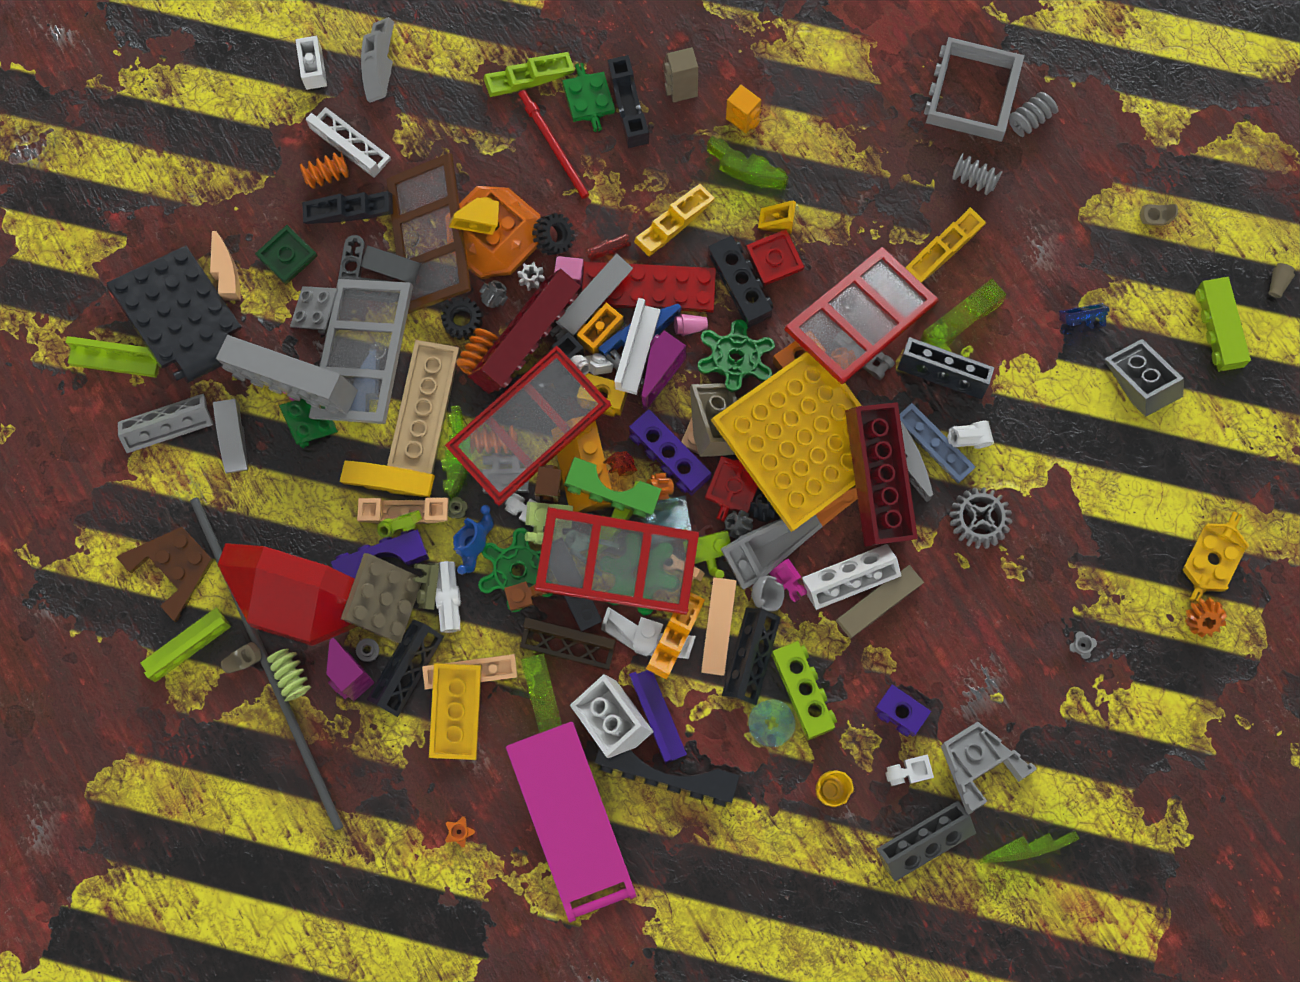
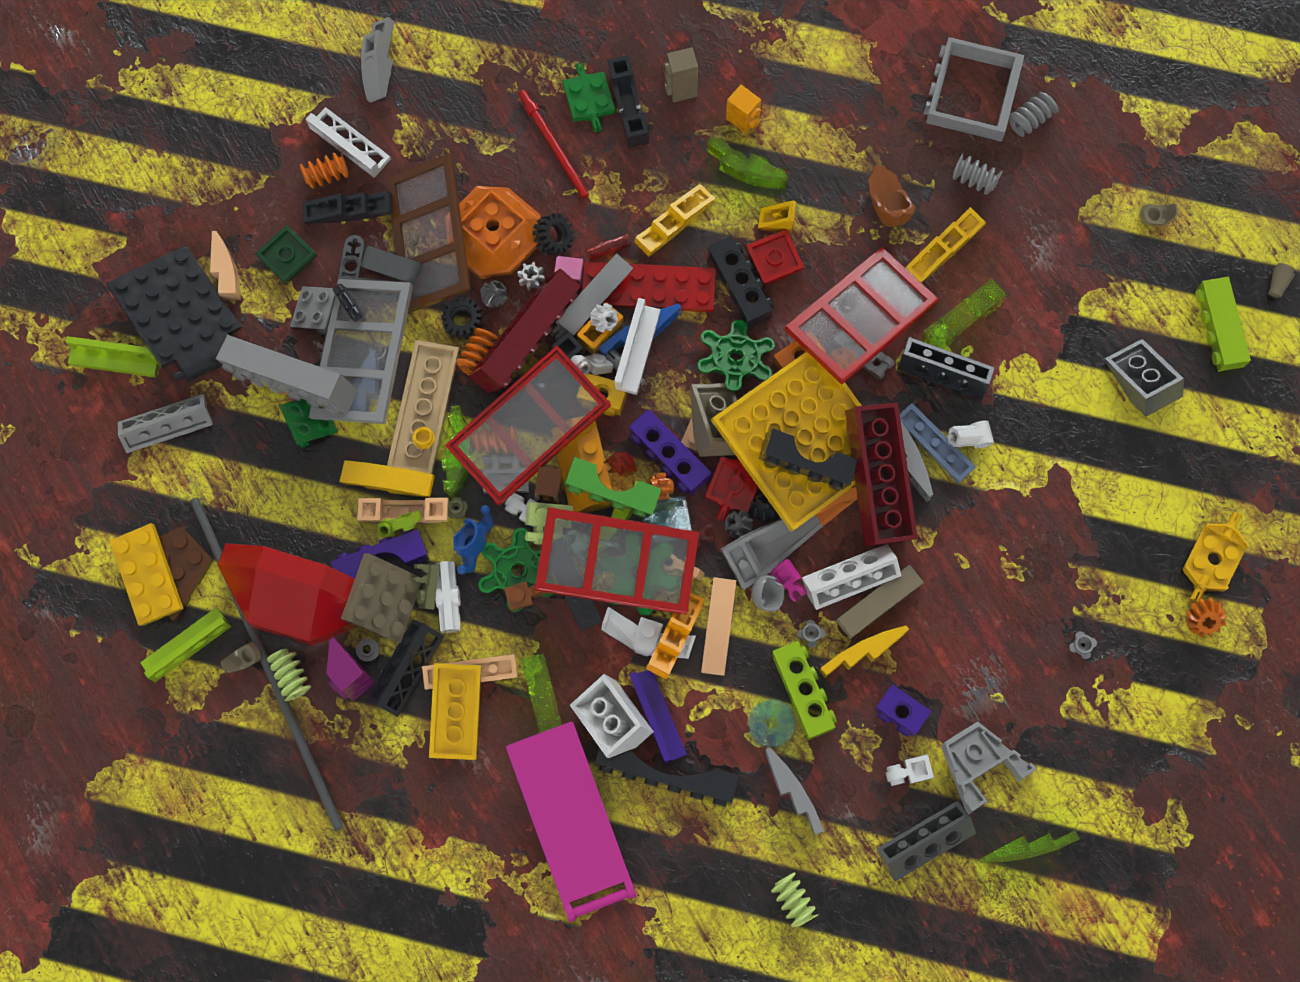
light grey slope [213,399,248,474] -> none
white brick [296,36,327,90] -> none
orange plate [445,816,475,848] -> none
yellow slope [449,197,499,235] -> none
lime slope [483,52,575,97] -> none
dark brown fence [520,617,616,670] -> none
magenta slope [642,330,686,411] -> none
bright pink cone [674,314,708,336] -> none
lime plate [683,530,731,578] -> none
black fence [722,607,781,706] -> none
yellow hair [815,770,854,807] -> none
light grey gear [949,487,1012,549] -> none
clear blue plate [1059,303,1110,329] -> none
none -> yellow plate [110,523,184,626]
none -> black axle [333,283,363,322]
none -> yellow plate [412,427,435,449]
none -> white gear [590,303,618,333]
none -> black arch [759,429,858,490]
none -> light grey slope [764,748,824,836]
none -> yellowish green piece [771,872,820,928]
none -> light grey plate [797,620,825,648]
none -> yellow slope [819,626,909,678]
none -> dark orange hair [867,165,916,227]

